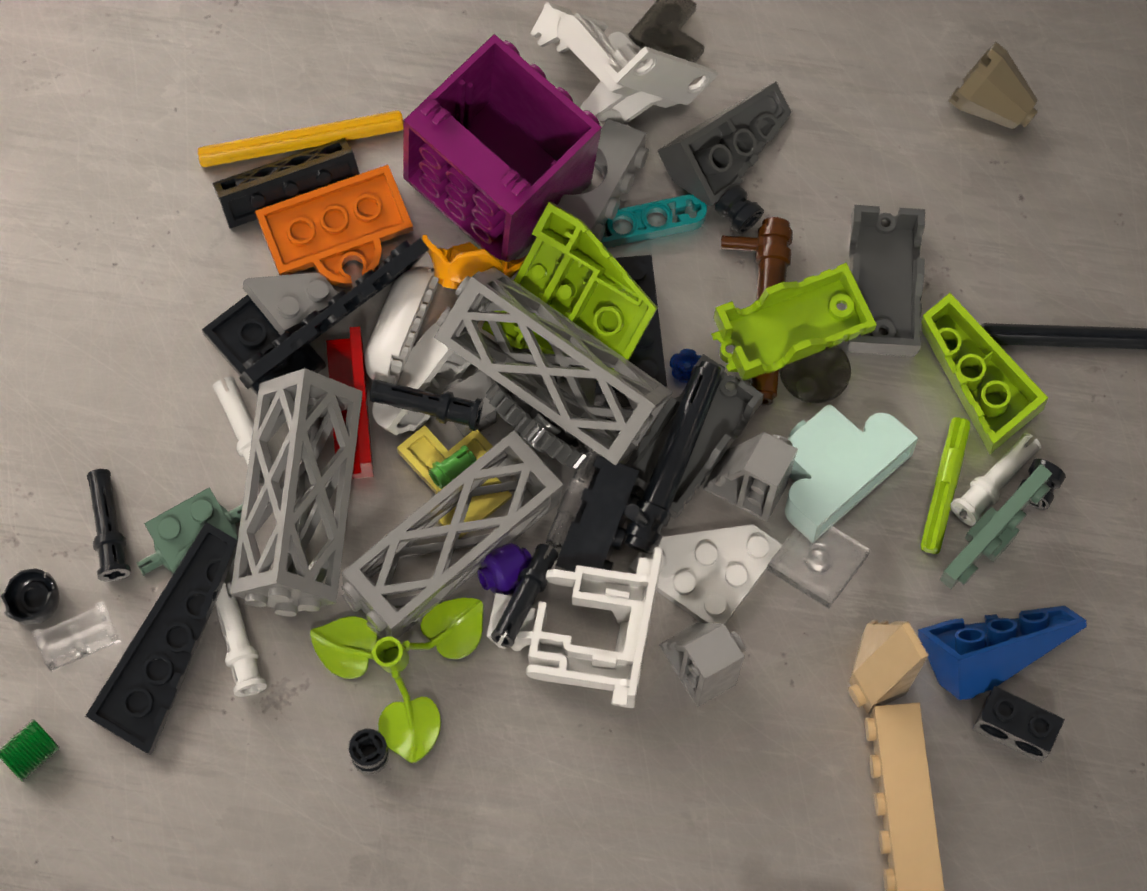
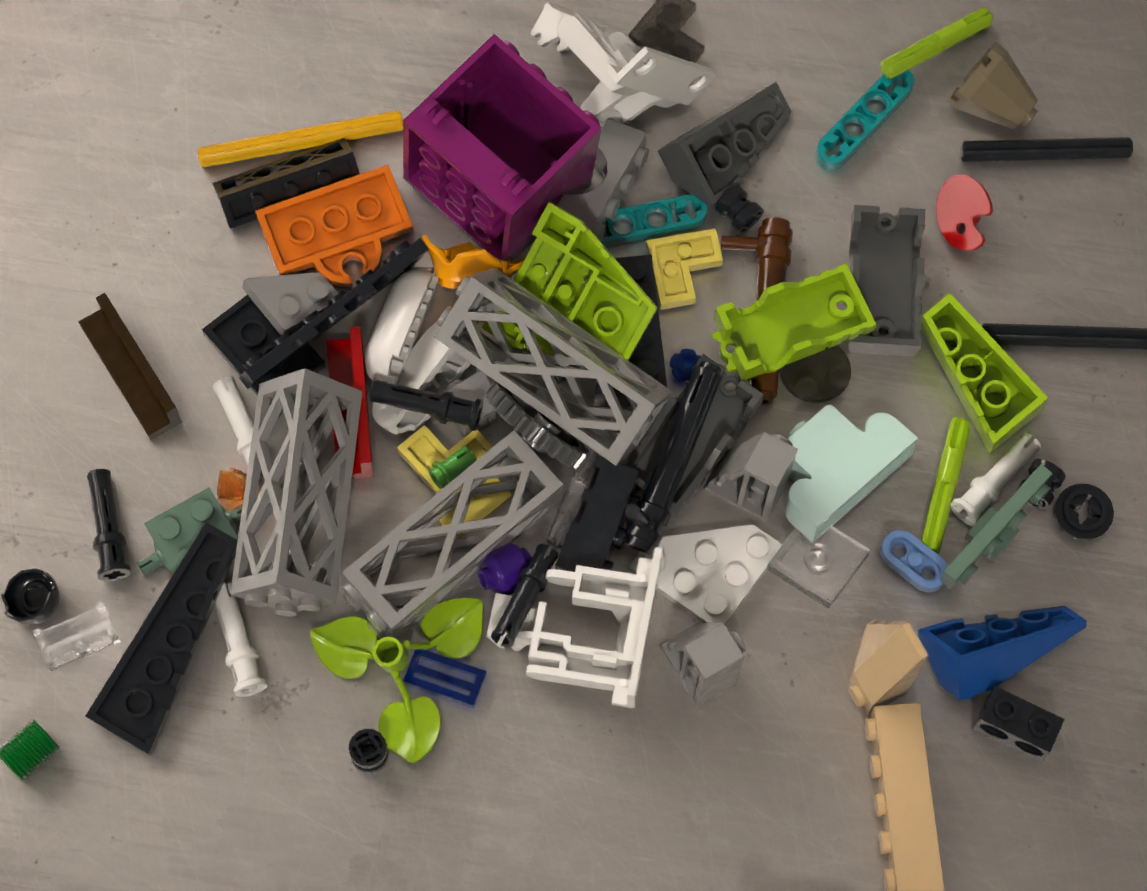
none -> dark brown fence [78,293,182,441]
none -> clear orange plate [217,467,247,504]
none -> clear blue tile [403,650,487,709]
none -> light yellow plate [646,228,723,310]
none -> teal beam [815,70,914,171]
none -> lime axle [880,7,993,79]
none -> medium blue plate [880,530,948,592]
none -> piece [936,174,993,252]
none -> black axle [960,137,1133,162]
none -> black gear [1054,483,1114,541]

